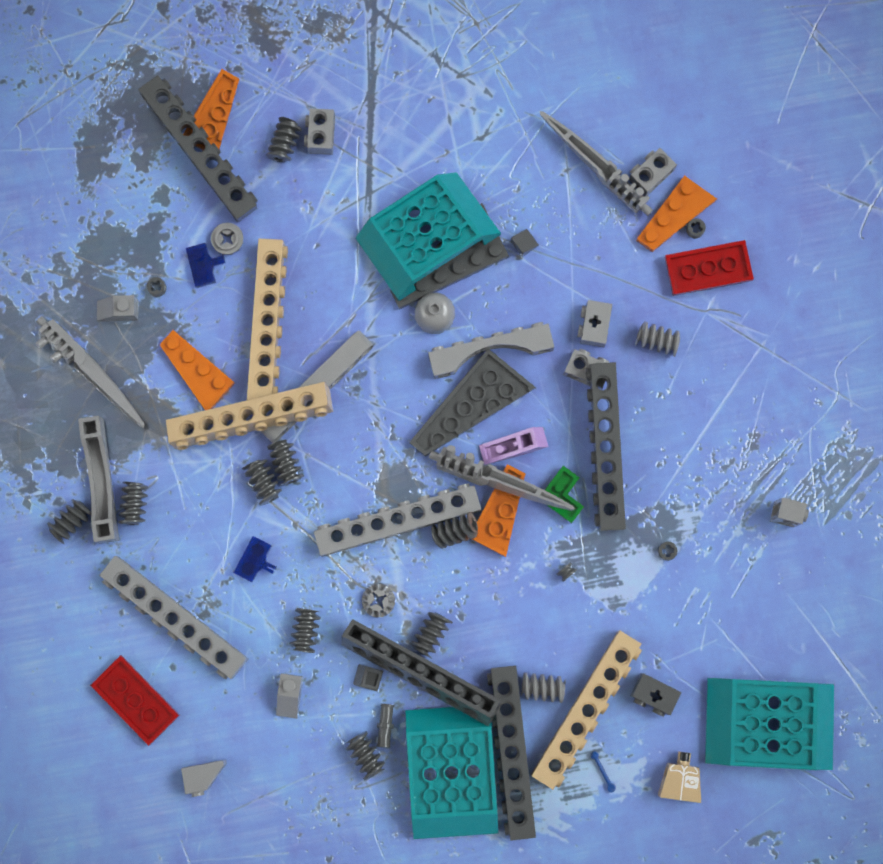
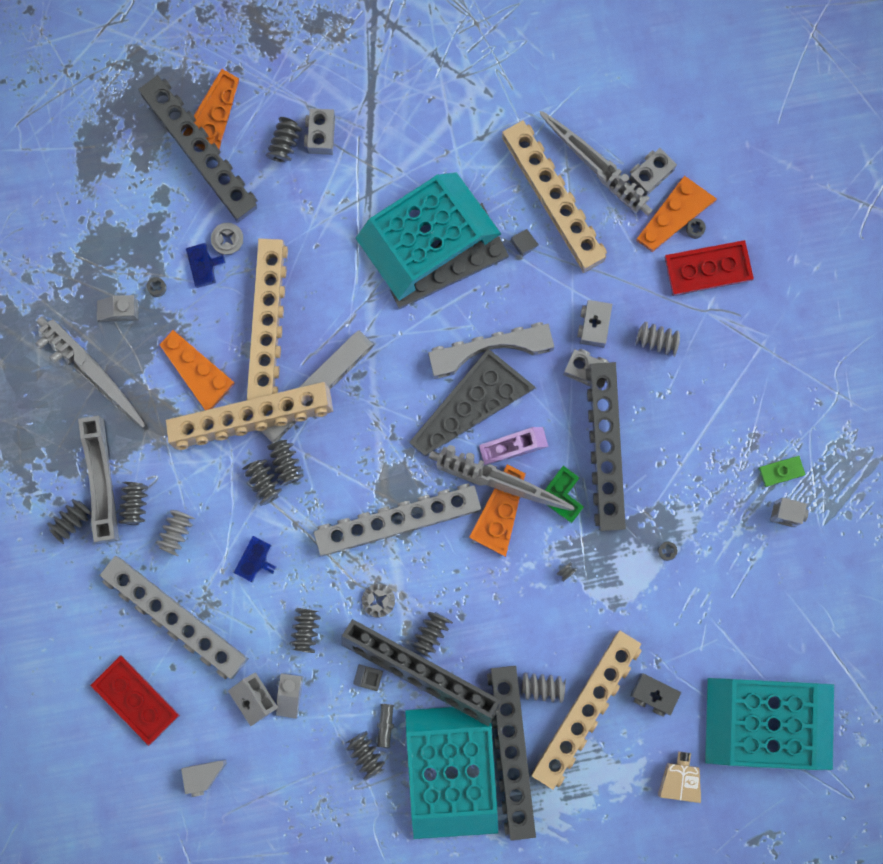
light grey cylinder [415,292,455,334] -> none
dark grey piece [431,512,478,549] -> none
blue hinge [591,751,616,793] -> none
none -> light grey piece [155,510,195,556]
none -> light grey brick [228,672,278,726]
none -> tan brick [502,120,607,273]
none -> bright green plate [759,456,806,487]

